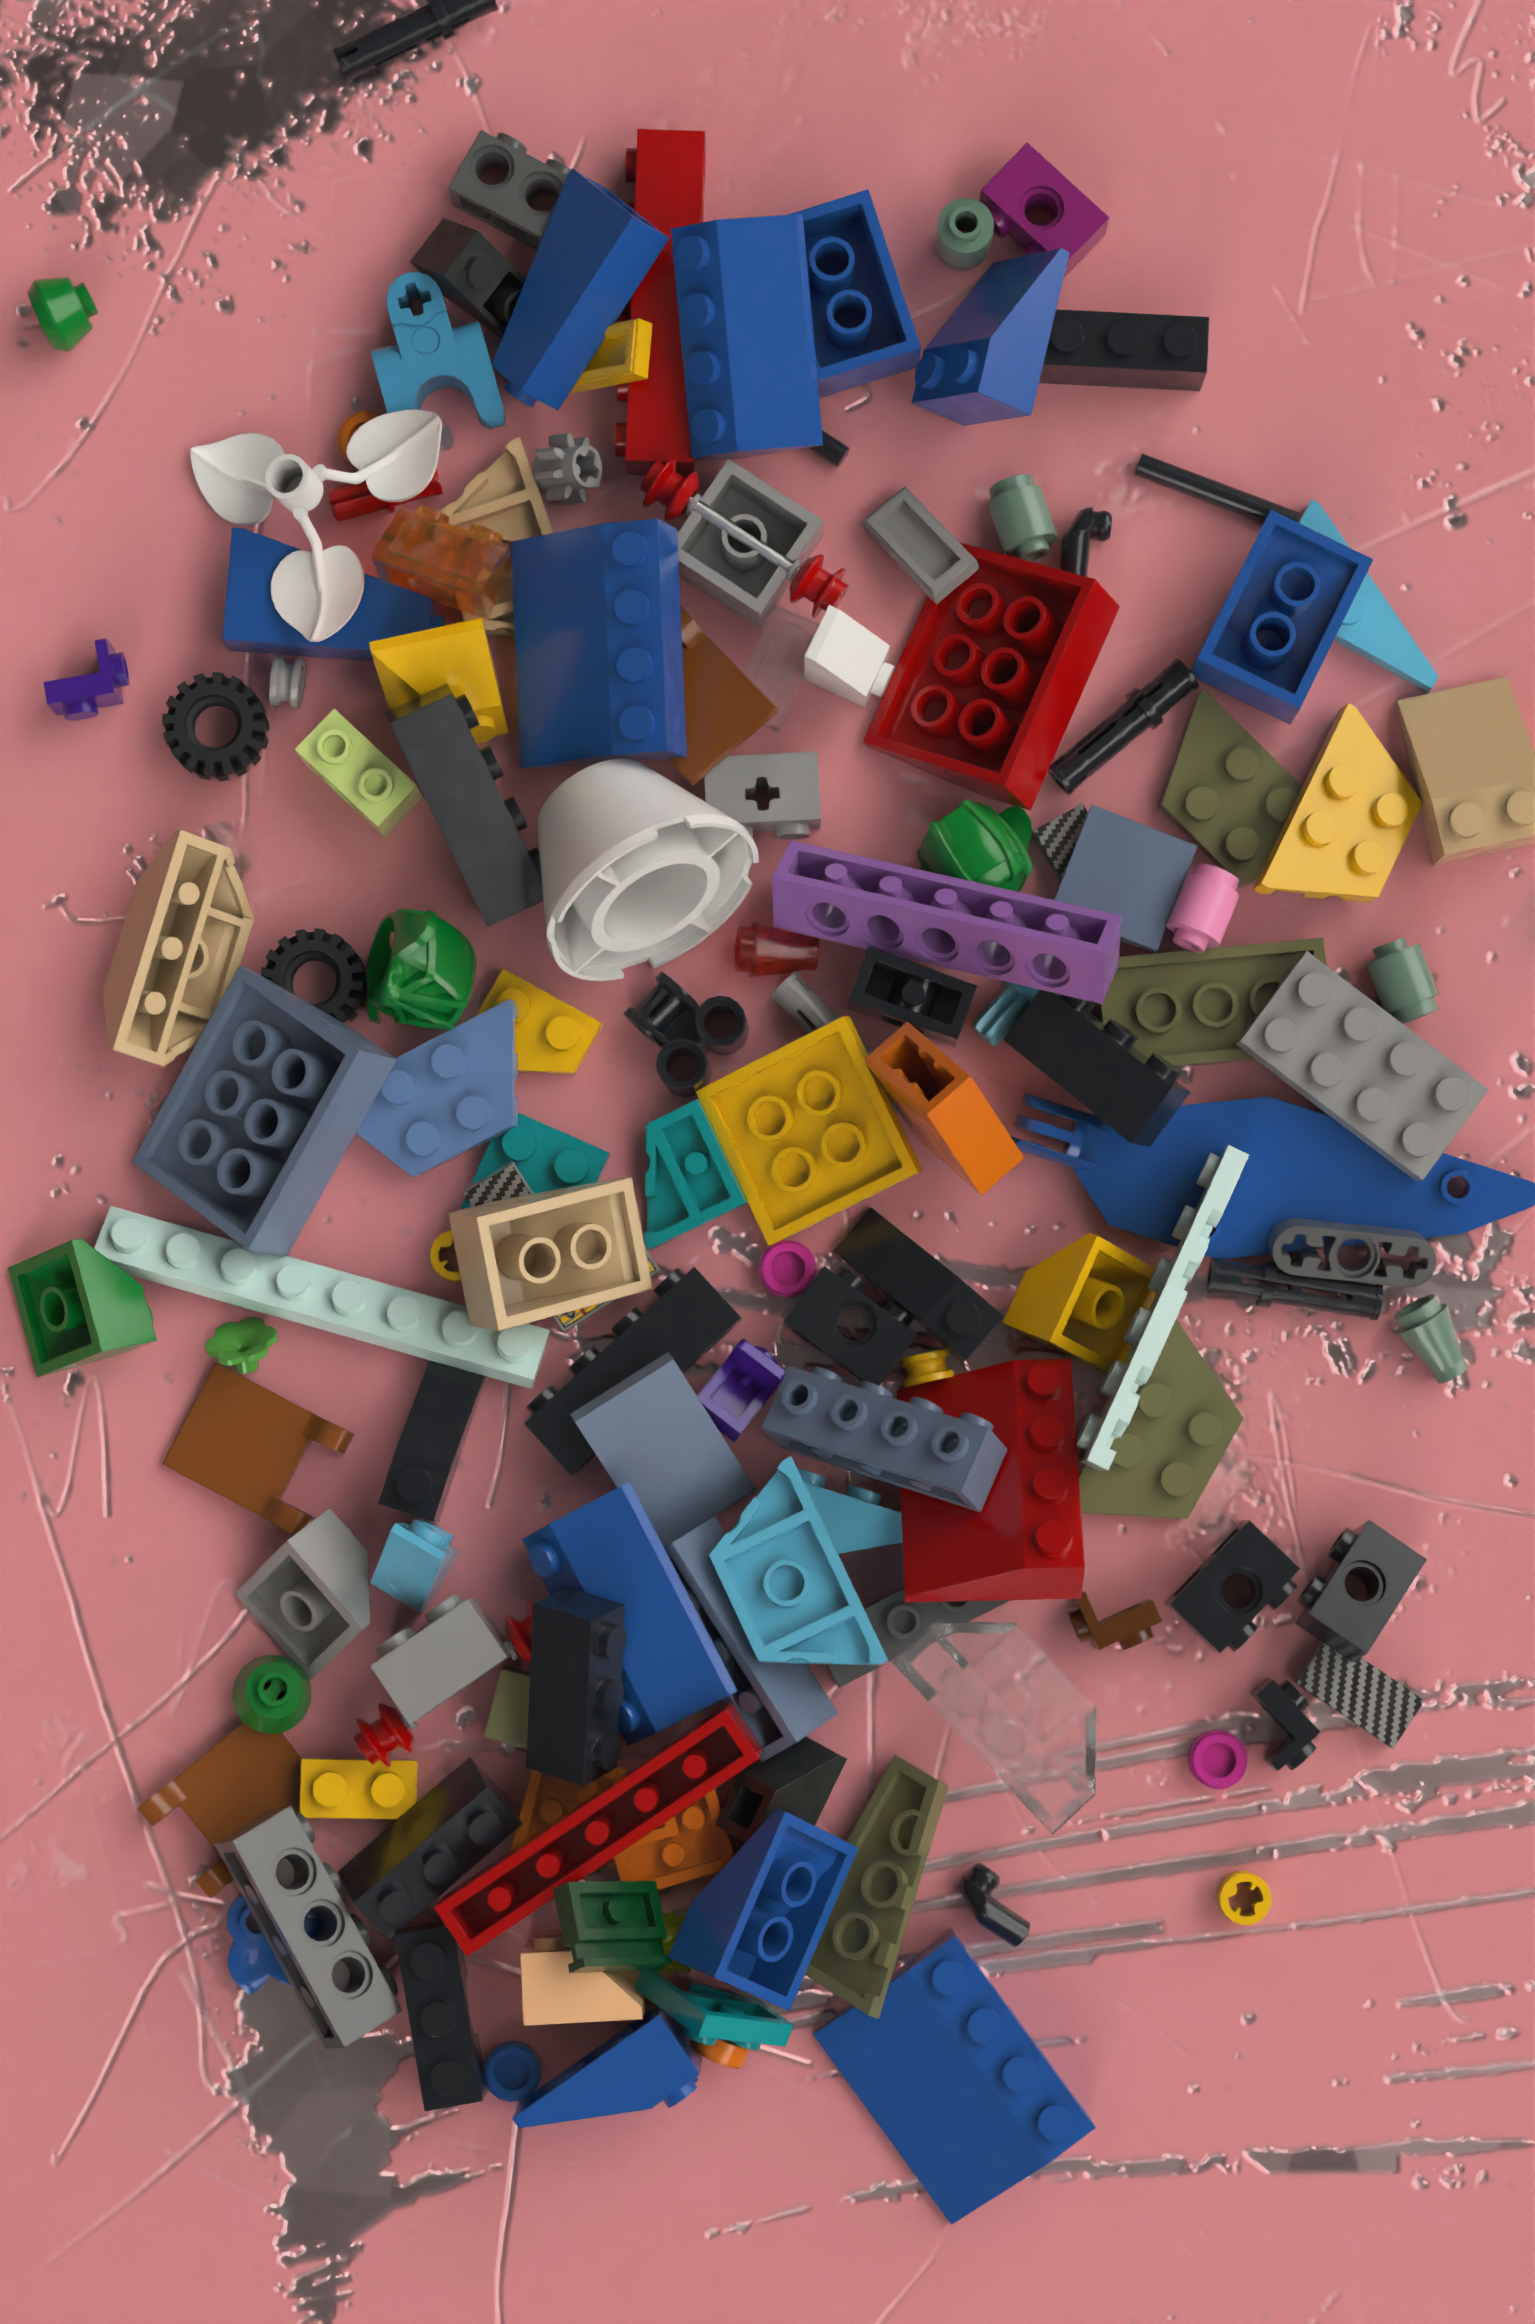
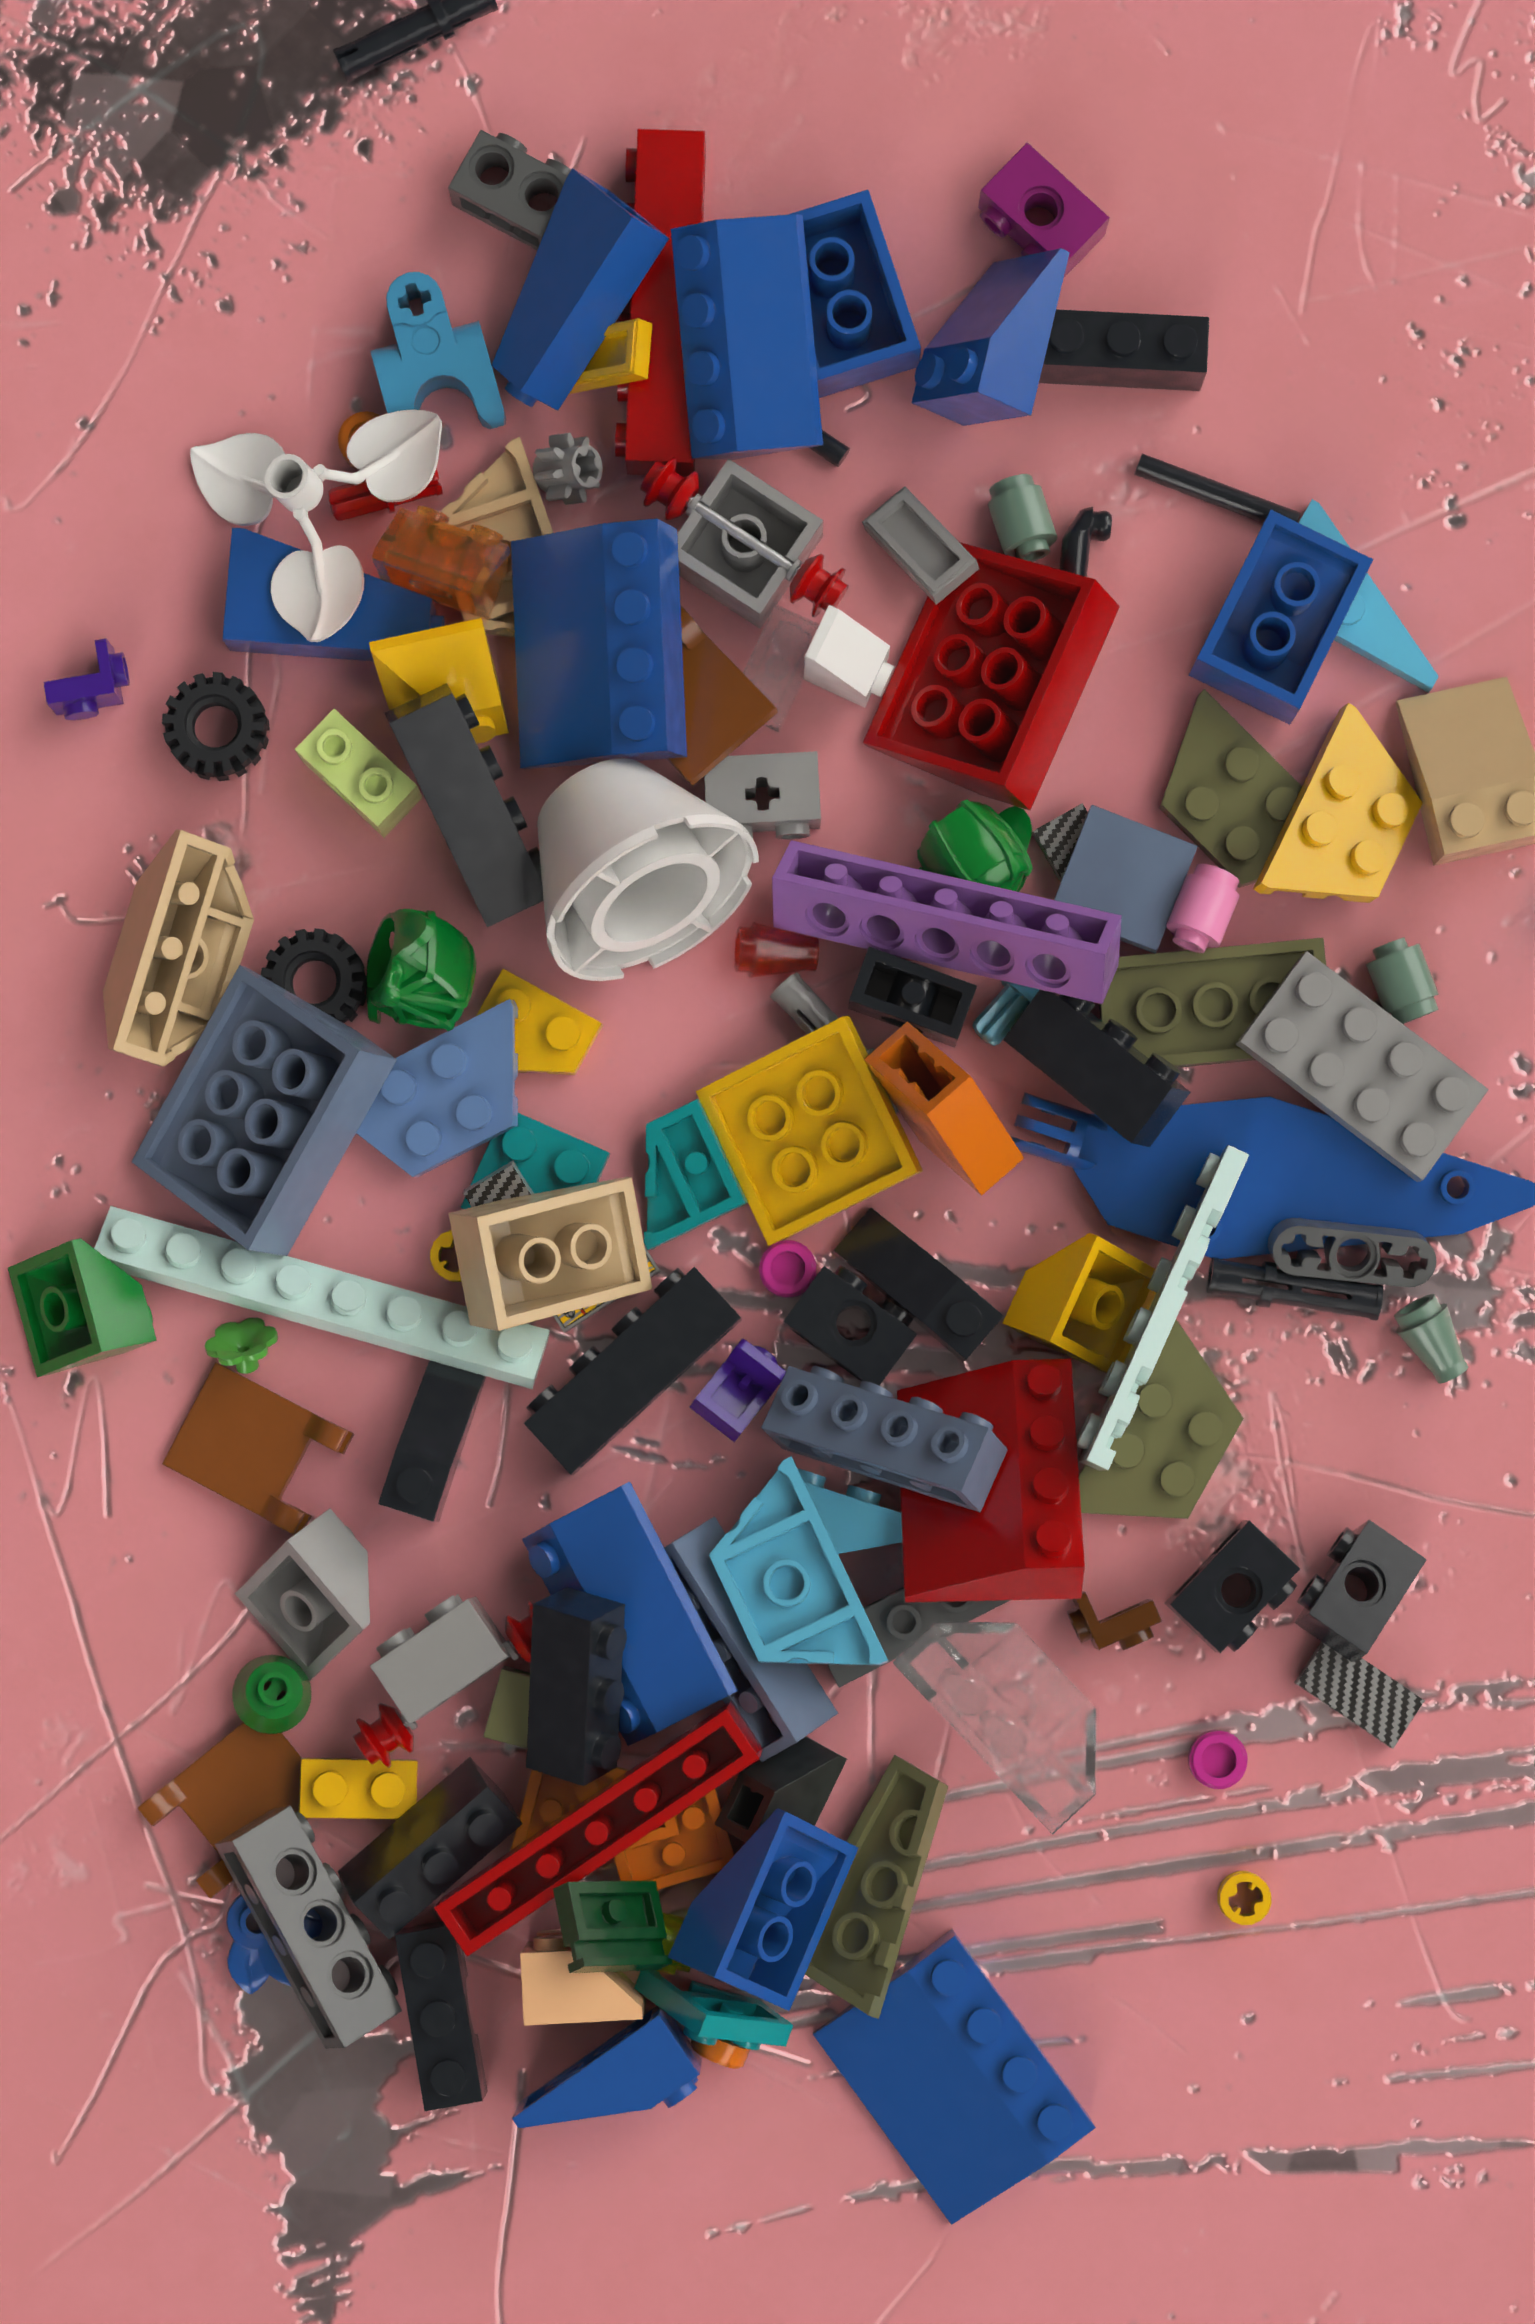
green cone [27,277,99,352] -> none
light grey bush [269,655,306,709] -> none
medium azure slope [370,1519,460,1613] -> none
pearl dark grey slope [410,218,526,338] -> none
blue tile [483,2041,542,2102] -> none
sand blue tile [570,1352,756,1547] -> none
black piece [623,971,749,1097] -> none
yellow bush [899,1349,954,1387] -> none
sand green brick [935,198,994,269] -> none
black arm [960,1863,1030,1947] -> none
black pin [1048,658,1199,795] -> none
black bracket [1250,1678,1320,1771] -> none

